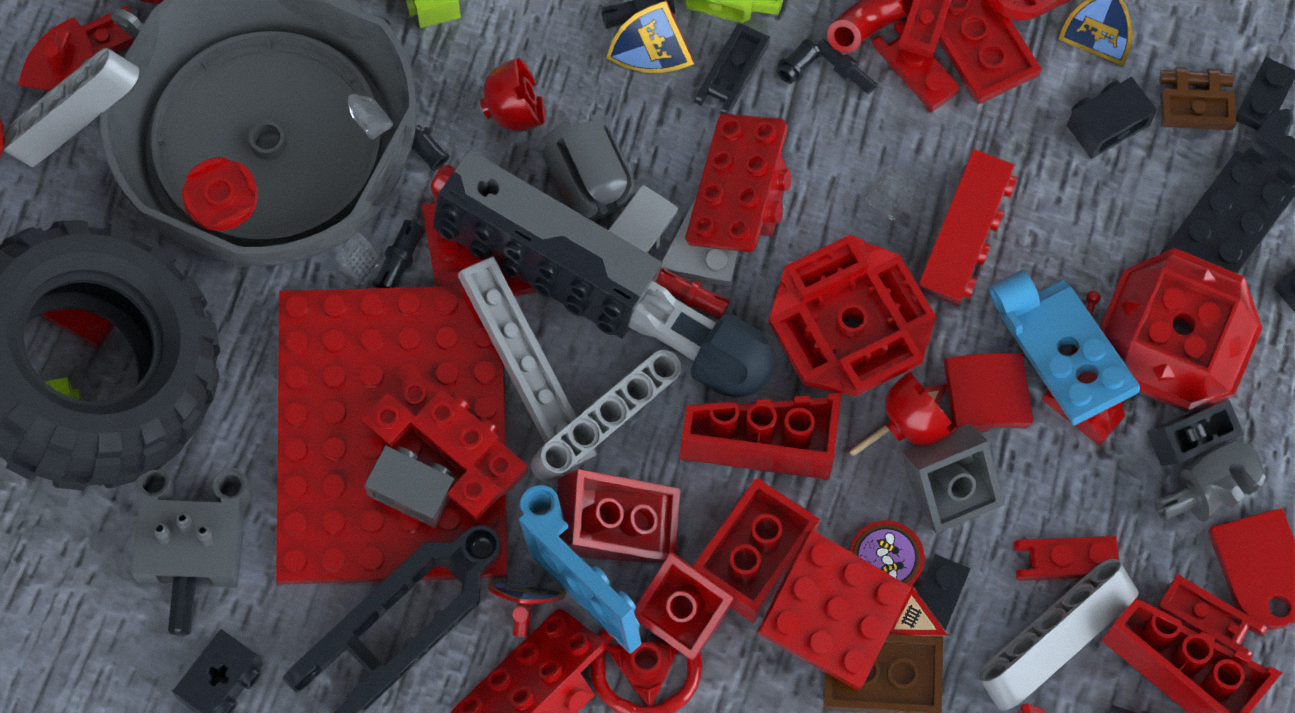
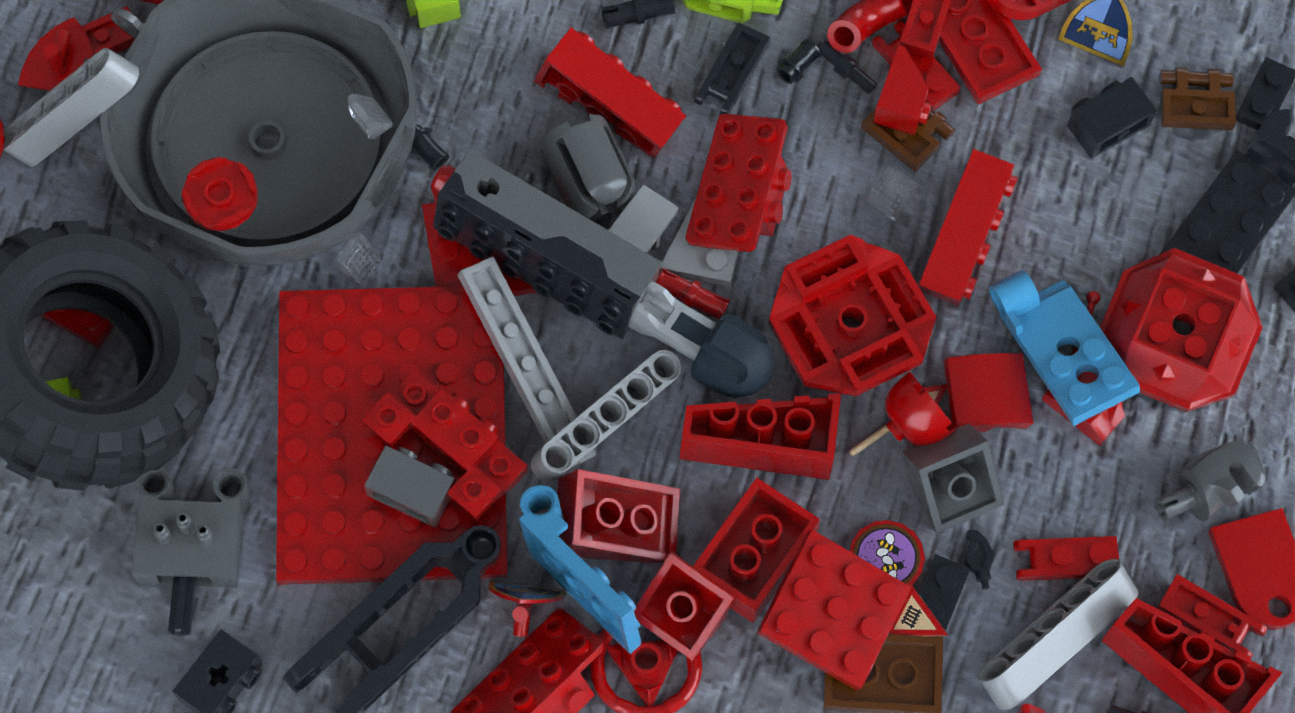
black pin [372,220,425,288] -> none
red cylinder [480,58,546,132] -> none
shield [606,0,695,73] -> none
black brick [1147,400,1244,466] -> none
none -> red wedge [533,27,687,158]
none -> reddish brown plate [861,108,956,173]
none -> red slope [873,45,932,135]
none -> black piece [964,530,994,590]

